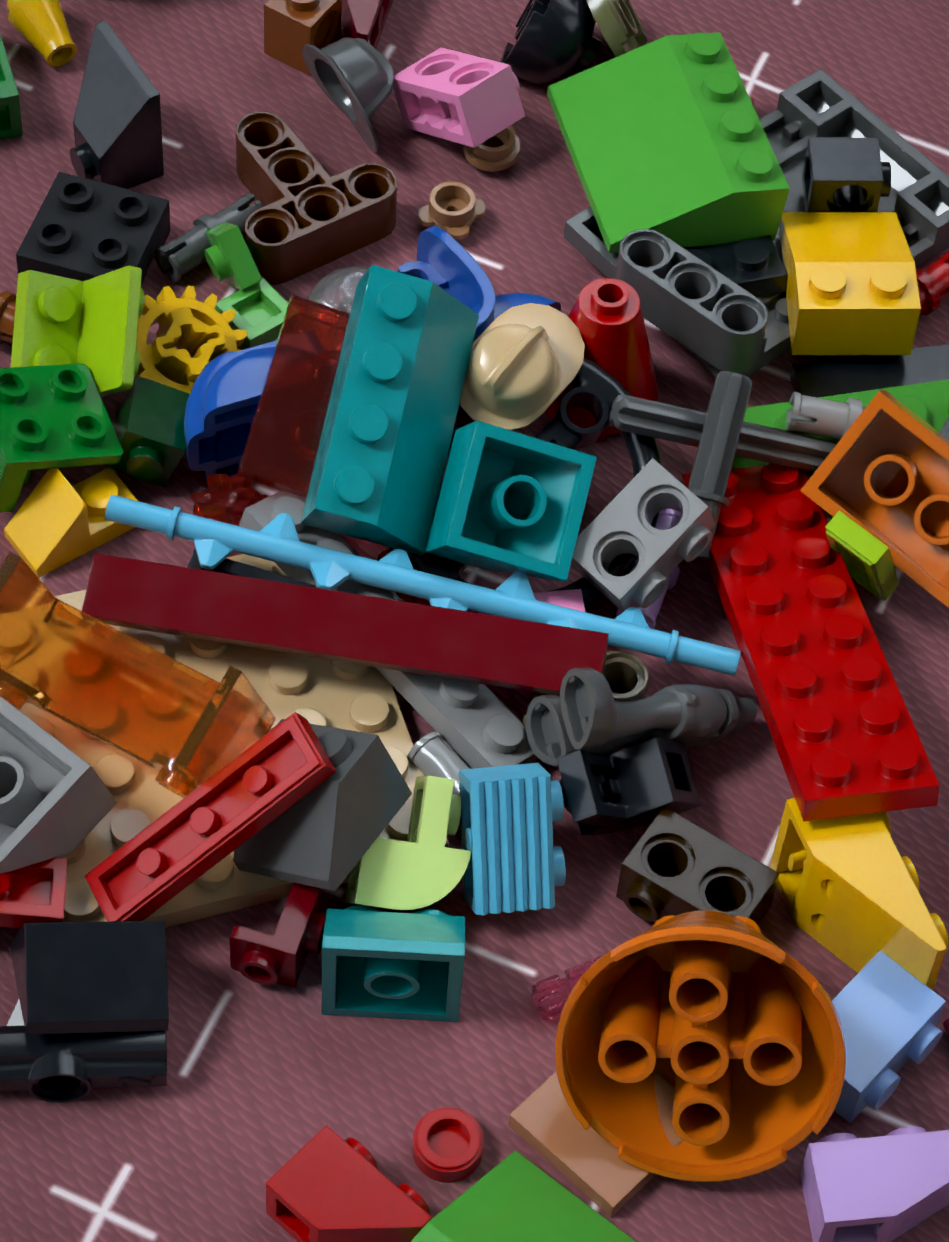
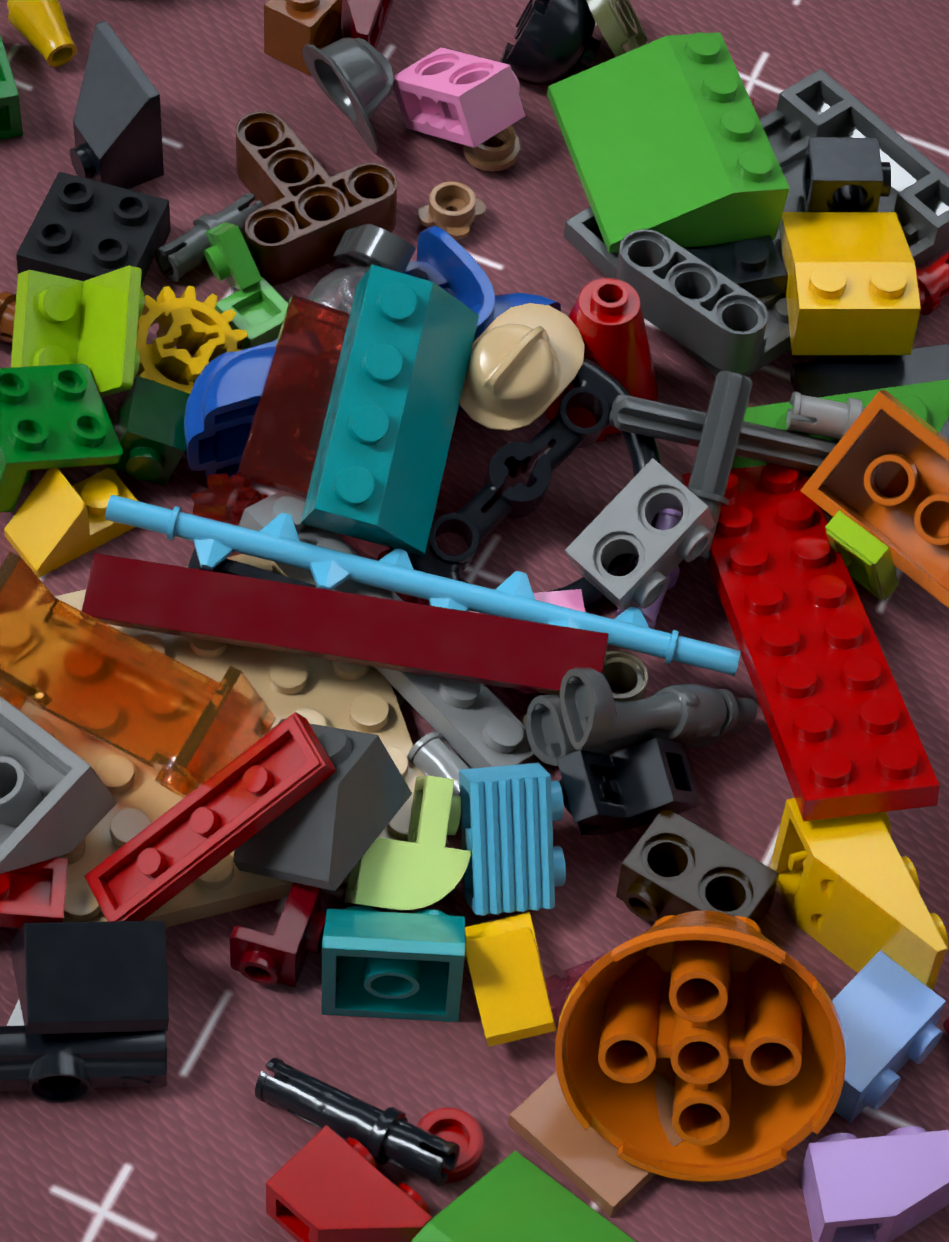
teal slope [425,420,597,582] -> none
none -> black pin [255,1057,460,1187]
none -> dark grey beam [333,224,416,275]
none -> yellow slope [465,912,556,1047]

